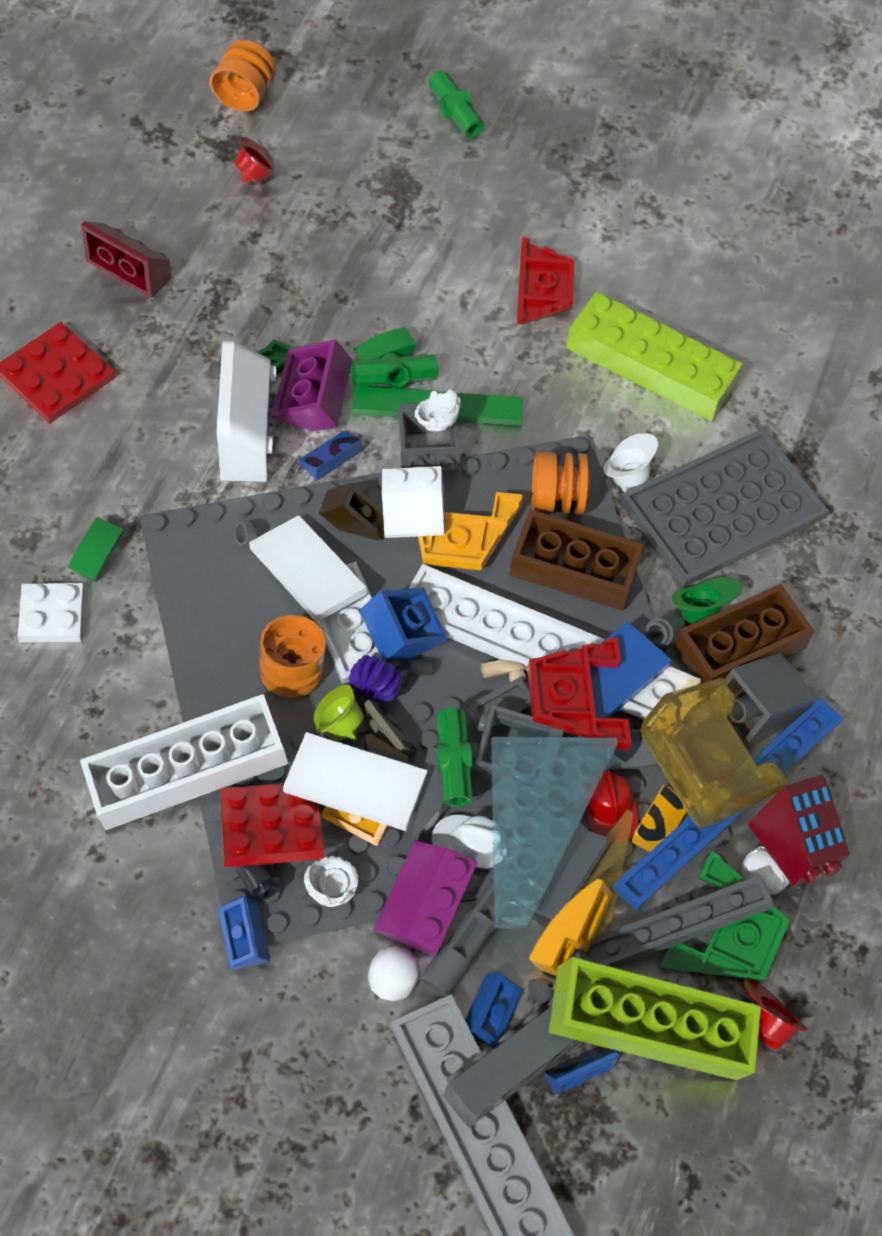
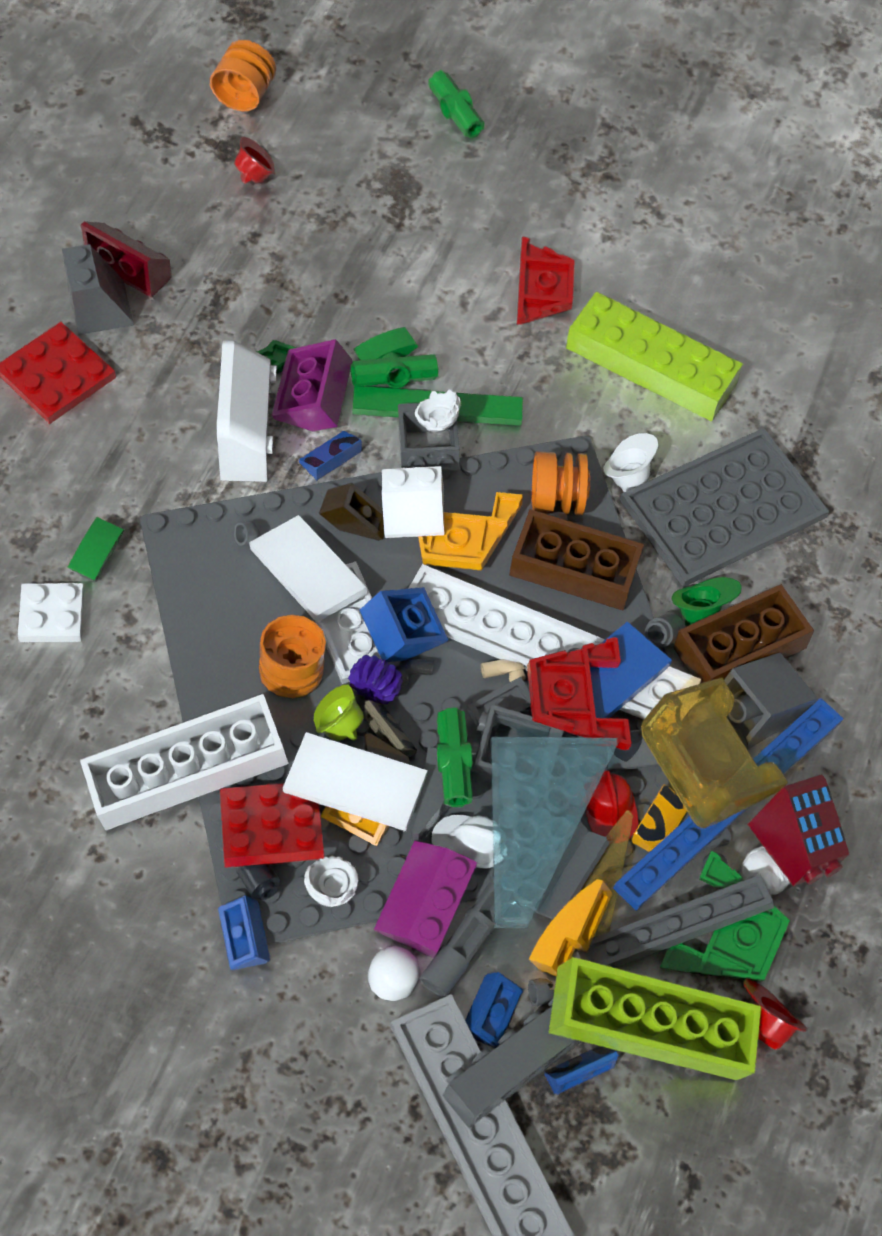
none -> dark grey slope [62,244,134,335]

